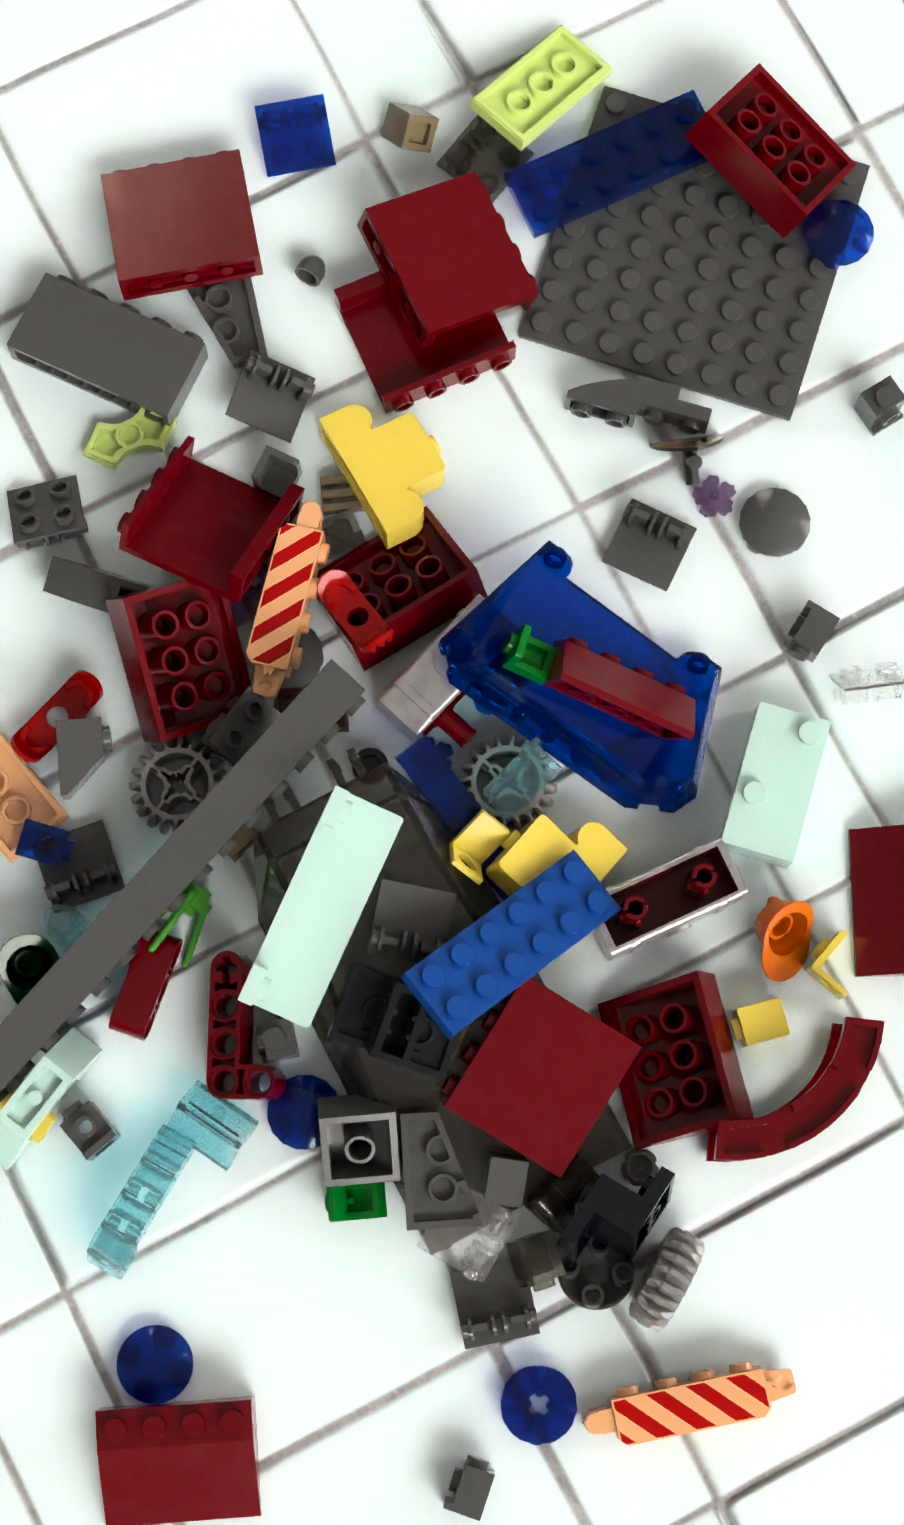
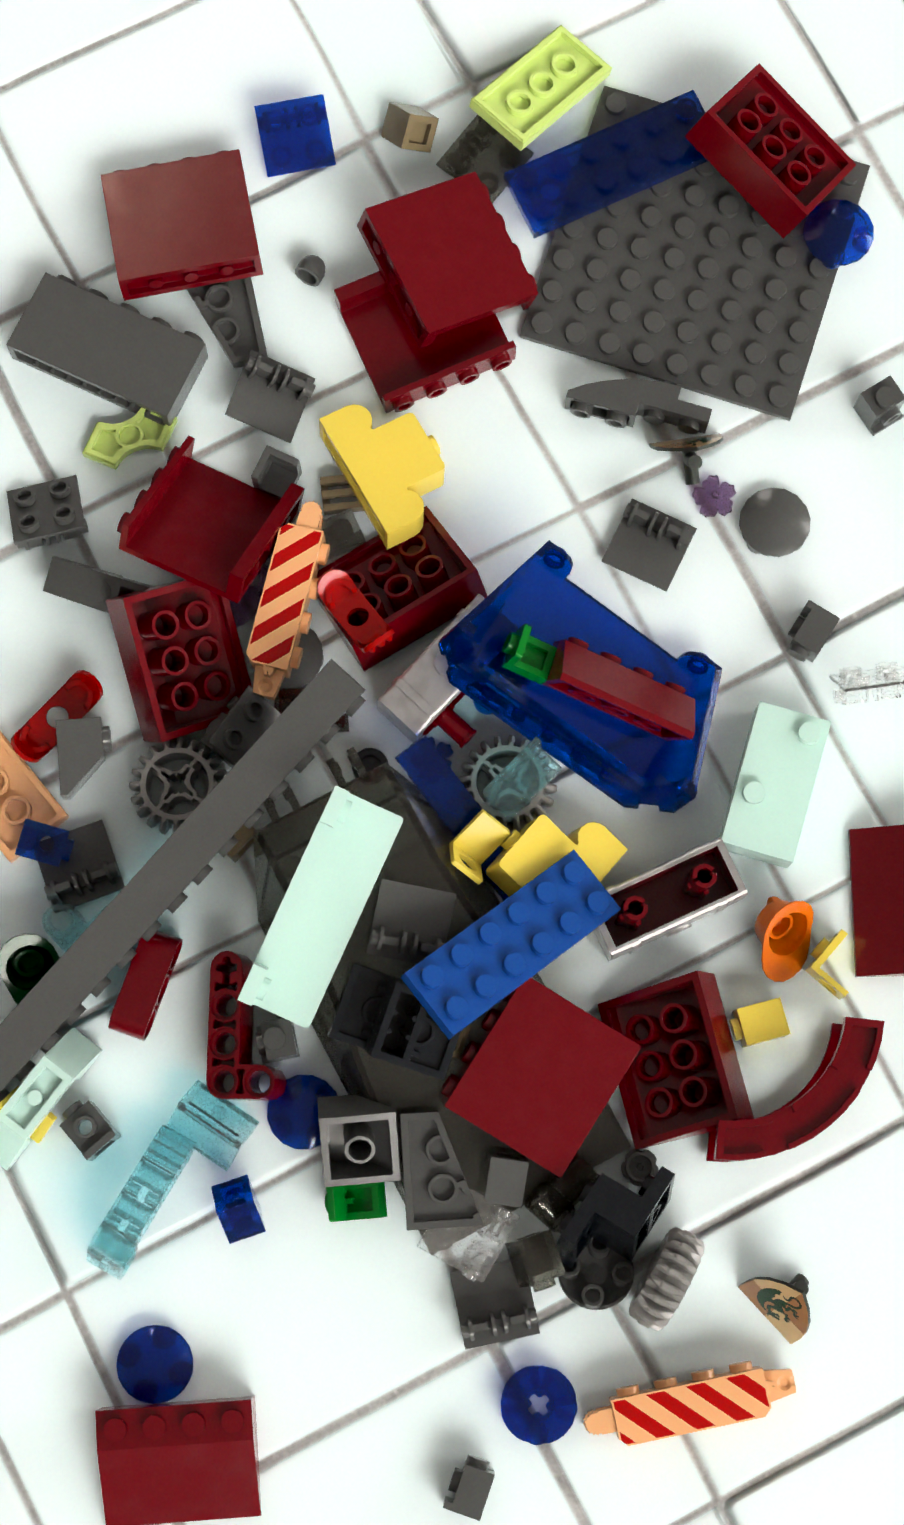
bright green plant [148,881,212,967] -> none
none -> clear blue brick [211,1174,266,1244]
none -> shield [738,1273,811,1344]

